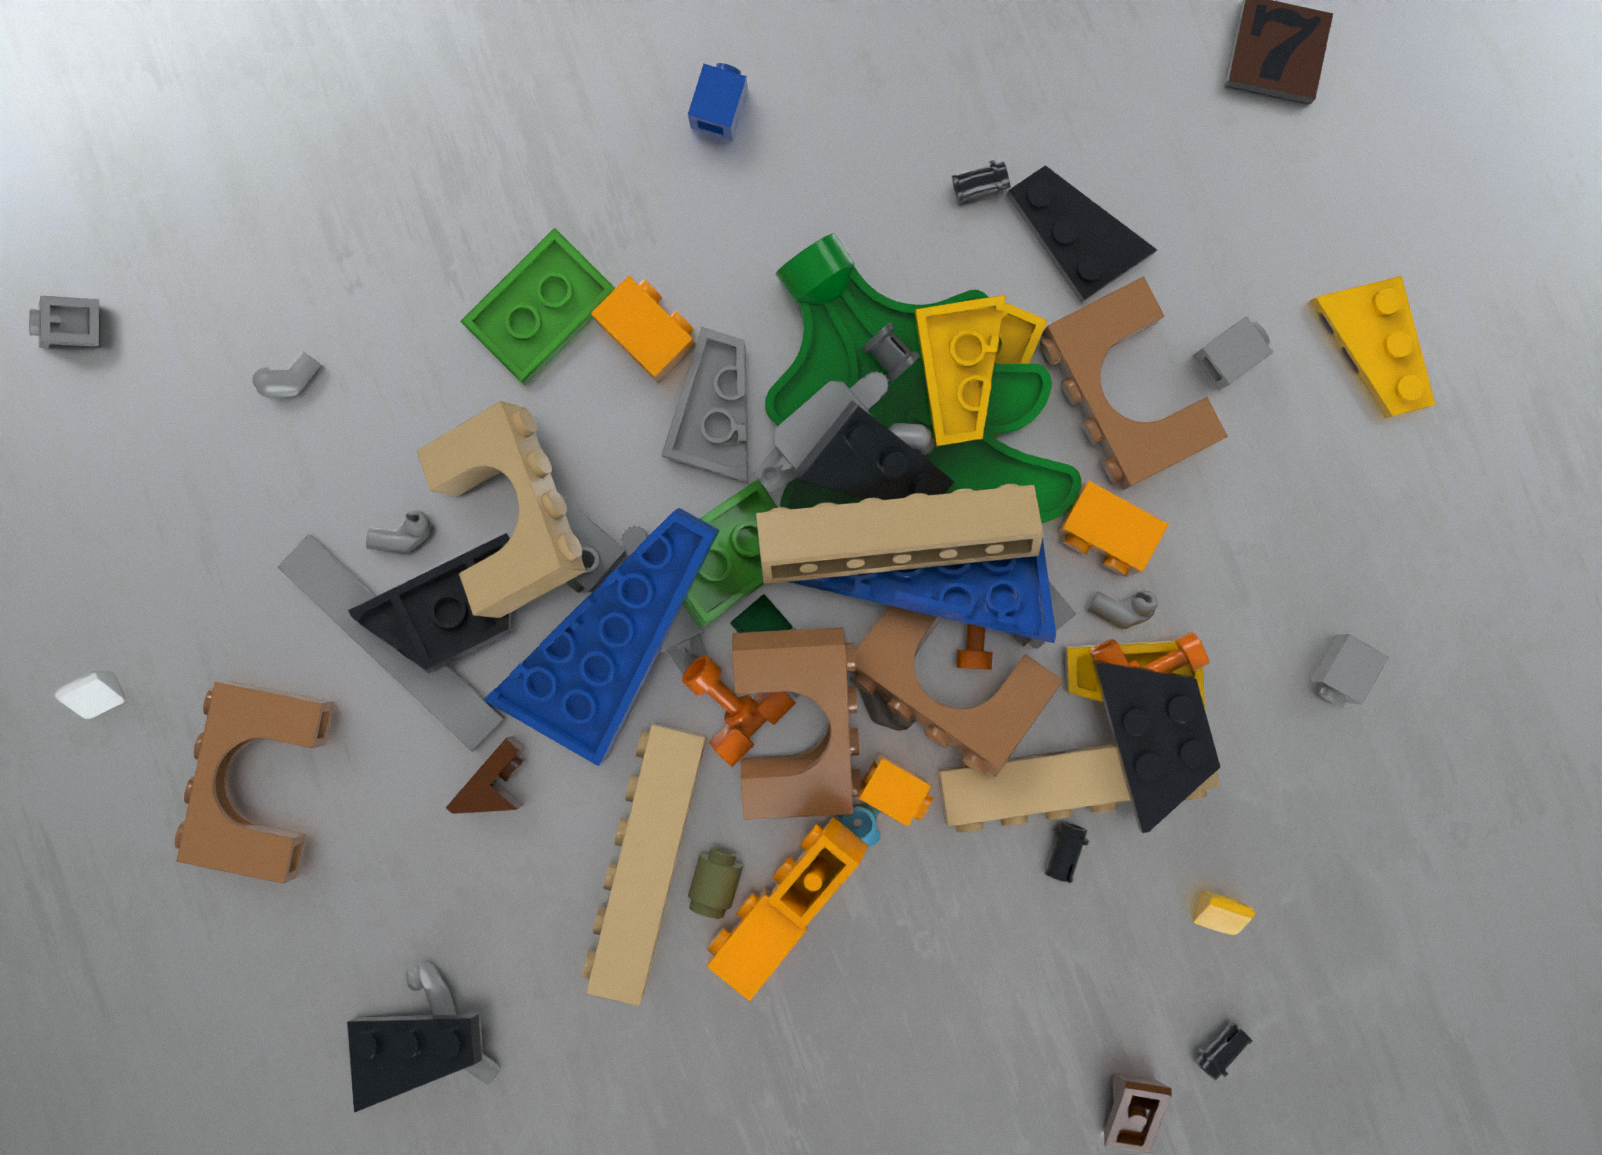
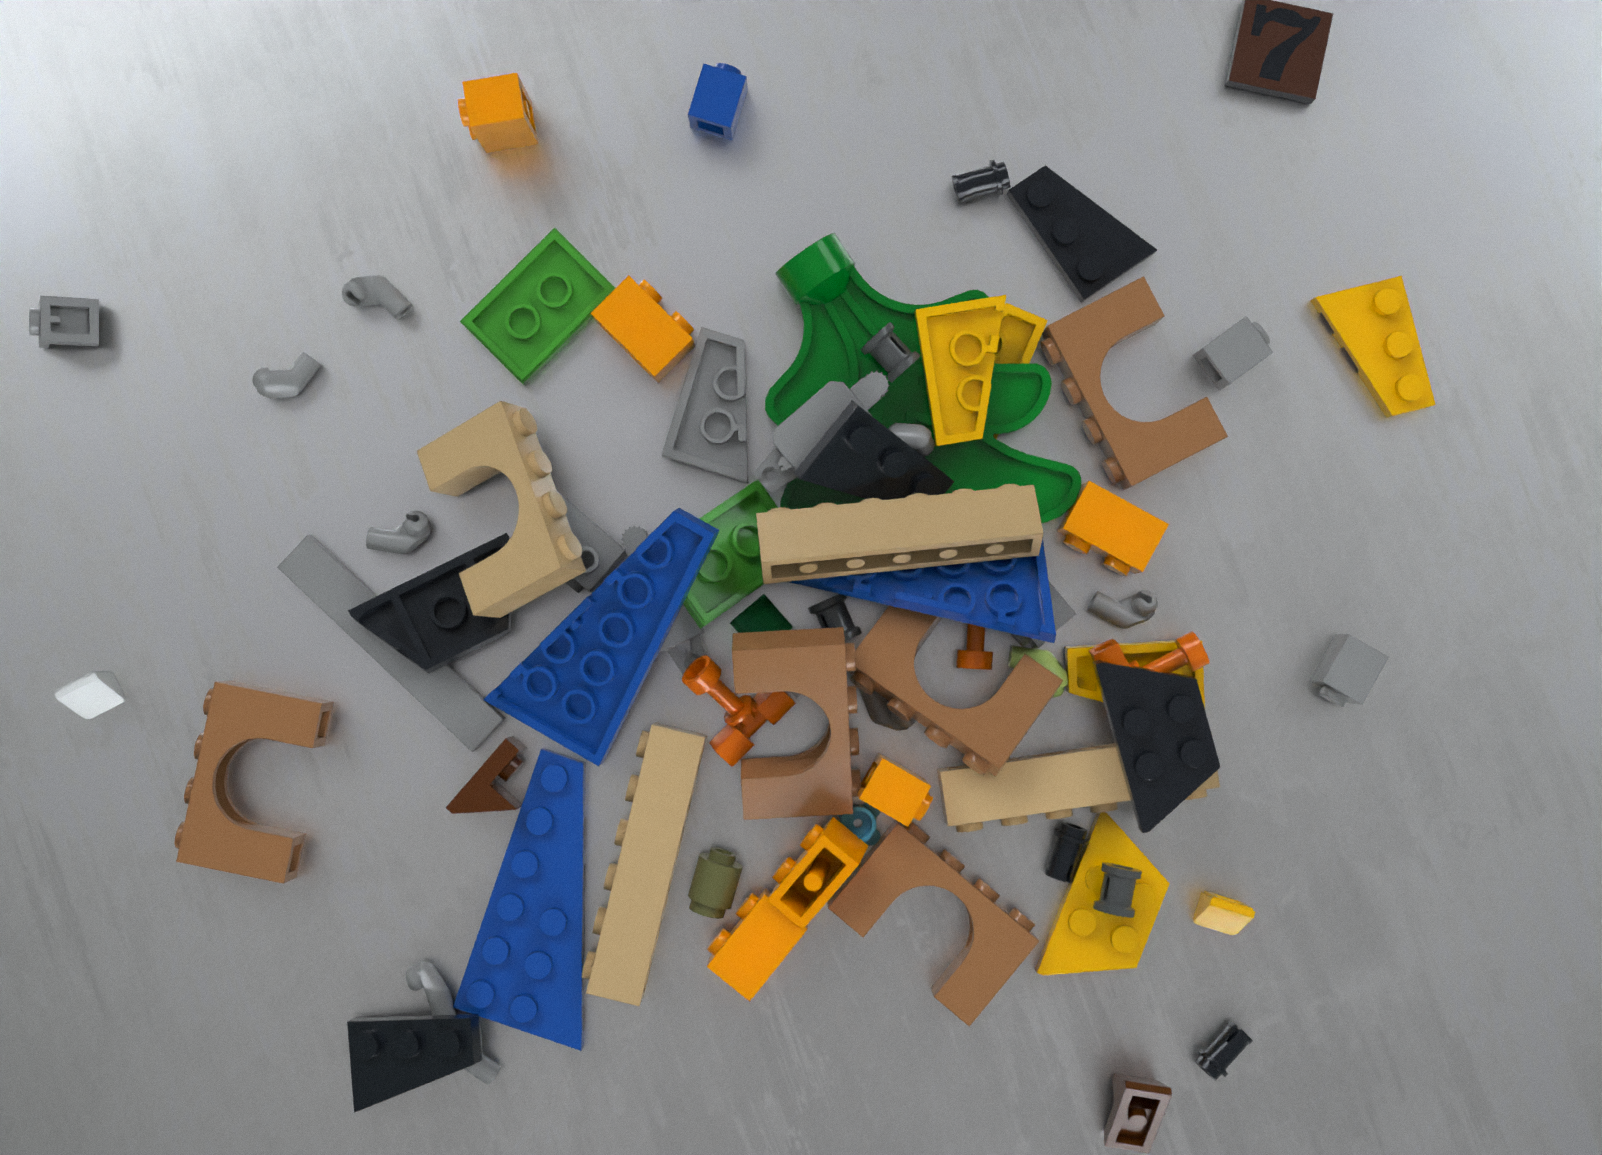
none -> light grey arm [342,275,412,320]
none -> blue wing [453,748,586,1051]
none -> light orange brick [458,73,538,153]
none -> dark grey bush [808,594,862,641]
none -> medium nougat arch [827,820,1040,1027]
none -> yellowish green arm [1008,646,1068,698]
none -> yellow wing [1035,812,1170,976]
none -> dark grey bush [1093,862,1142,918]

